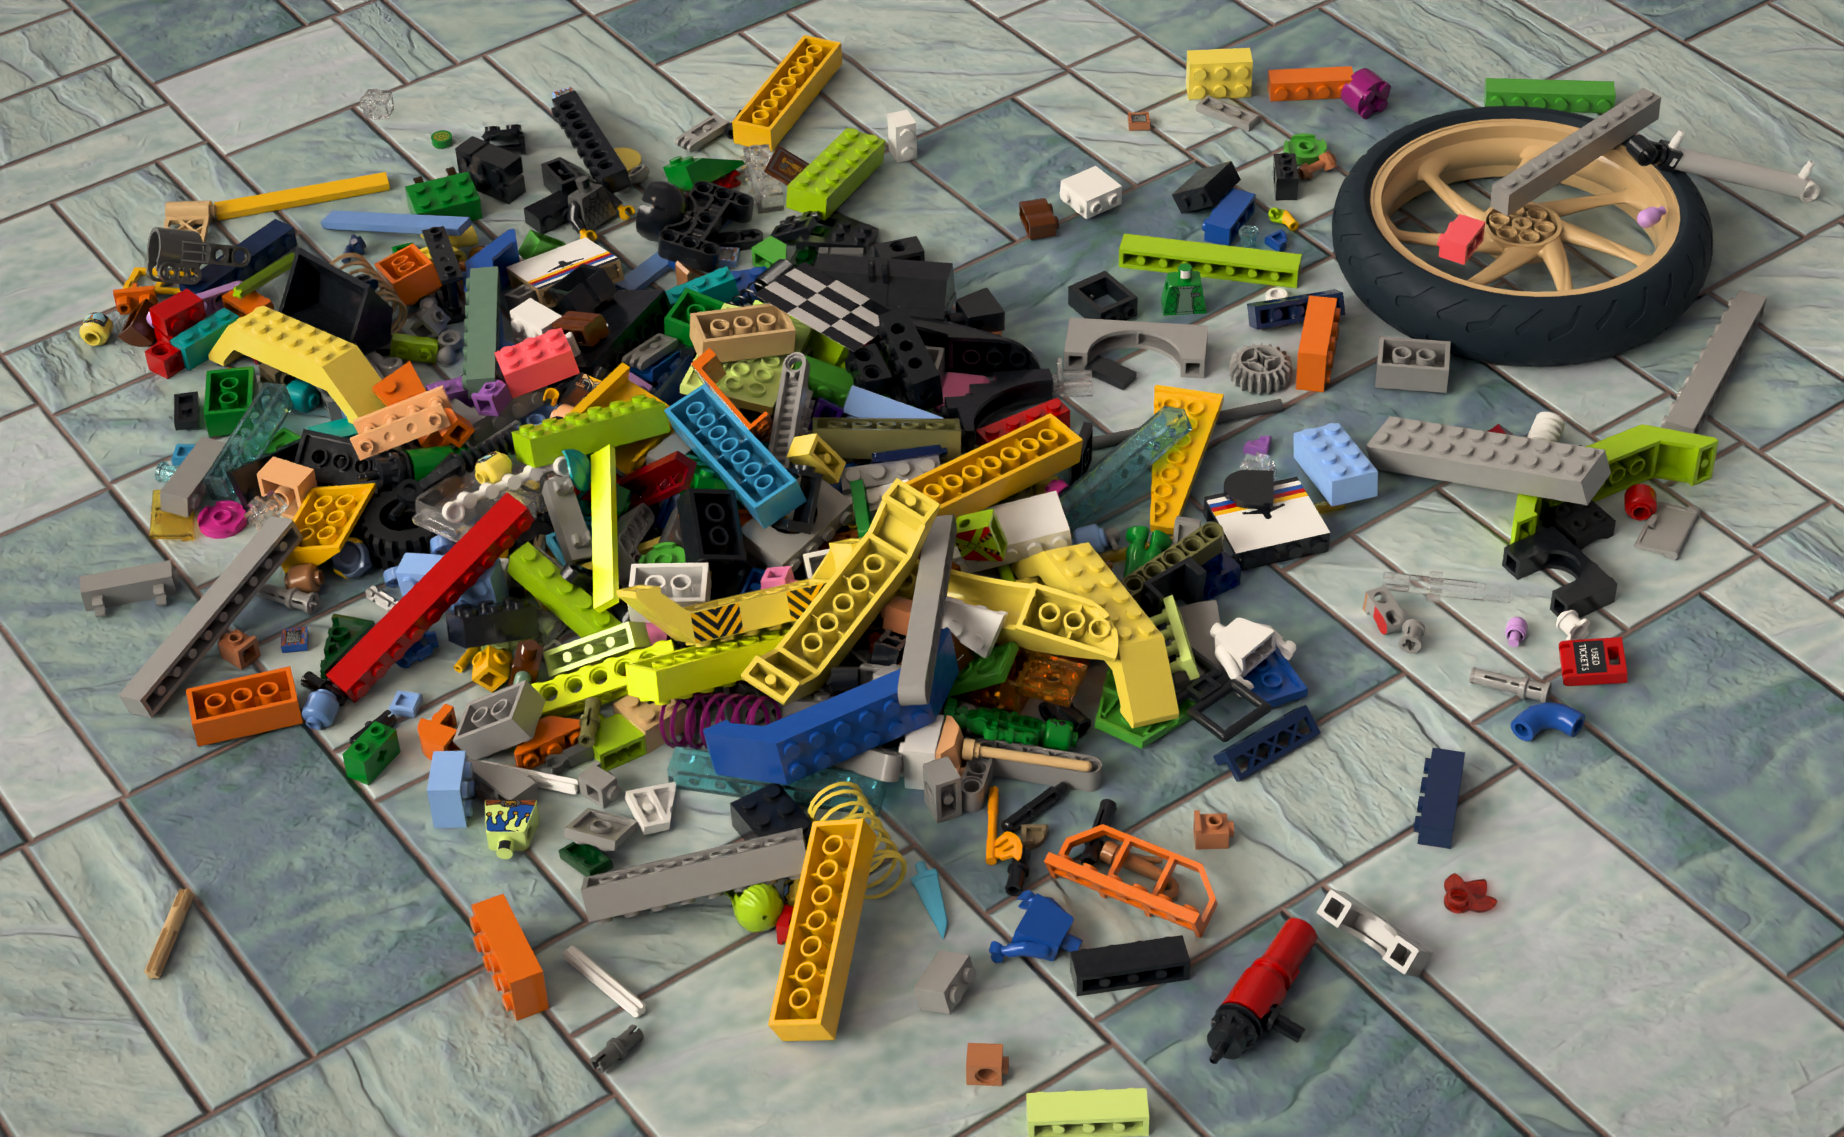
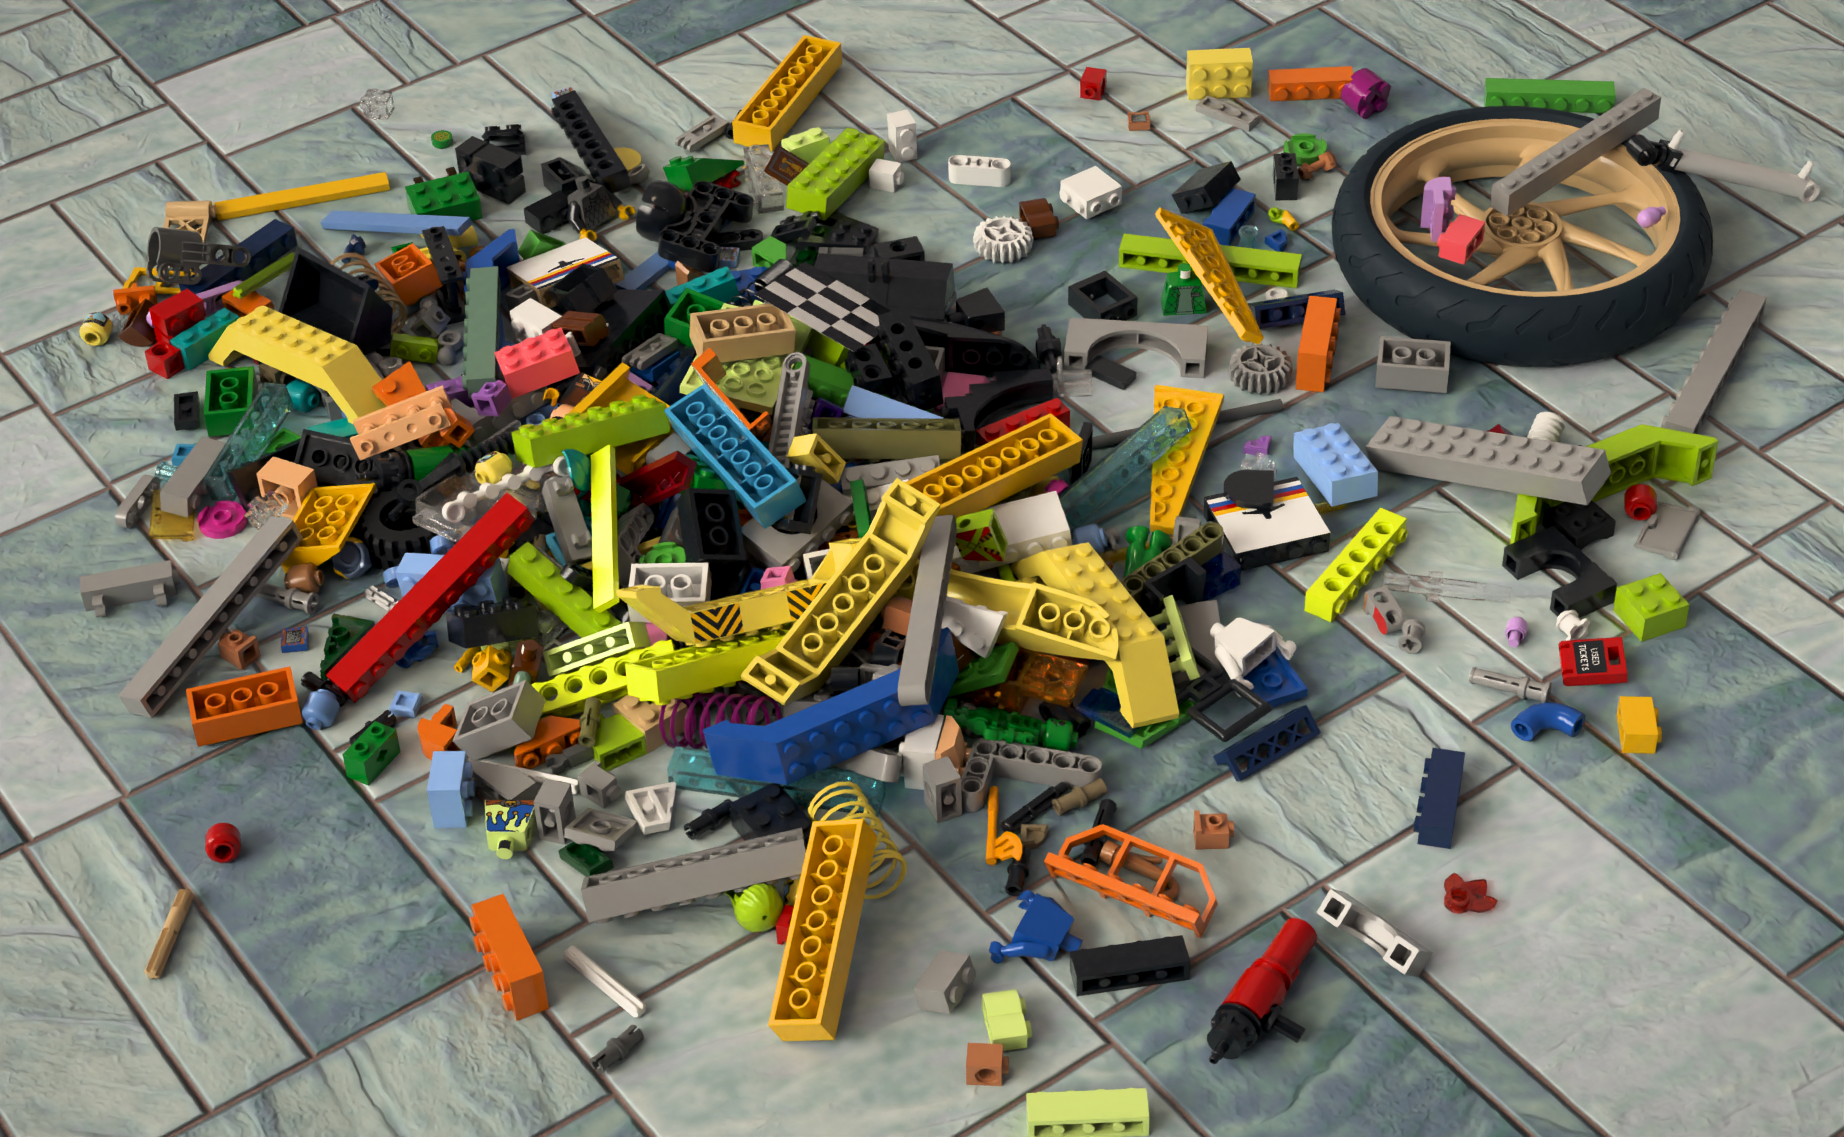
clear blue piece [872,445,948,464] -> none
medium azure bar [911,861,948,939] -> none
tan piece [962,738,1092,772] -> none
none -> light grey beam [115,475,160,529]
none -> red head [205,823,241,863]
none -> light grey brick [533,779,576,844]
none -> black pin [684,799,732,840]
none -> yellowish green brick [781,127,830,164]
none -> white brick [869,158,904,193]
none -> white beam [948,155,1011,187]
none -> white gear [973,216,1033,264]
none -> yellowish green brick [982,989,1032,1051]
none -> black axle [1036,324,1062,375]
none -> dark tan pin [1052,778,1108,816]
none -> window [1076,687,1140,738]
none -> red brick [1080,67,1107,101]
none -> yellow wing [1155,207,1264,345]
none -> neon yellow brick [1304,508,1408,622]
none -> lavender brick [1420,177,1456,242]
none -> lime brick [1613,573,1690,642]
none -> yellow brick [1616,696,1662,754]

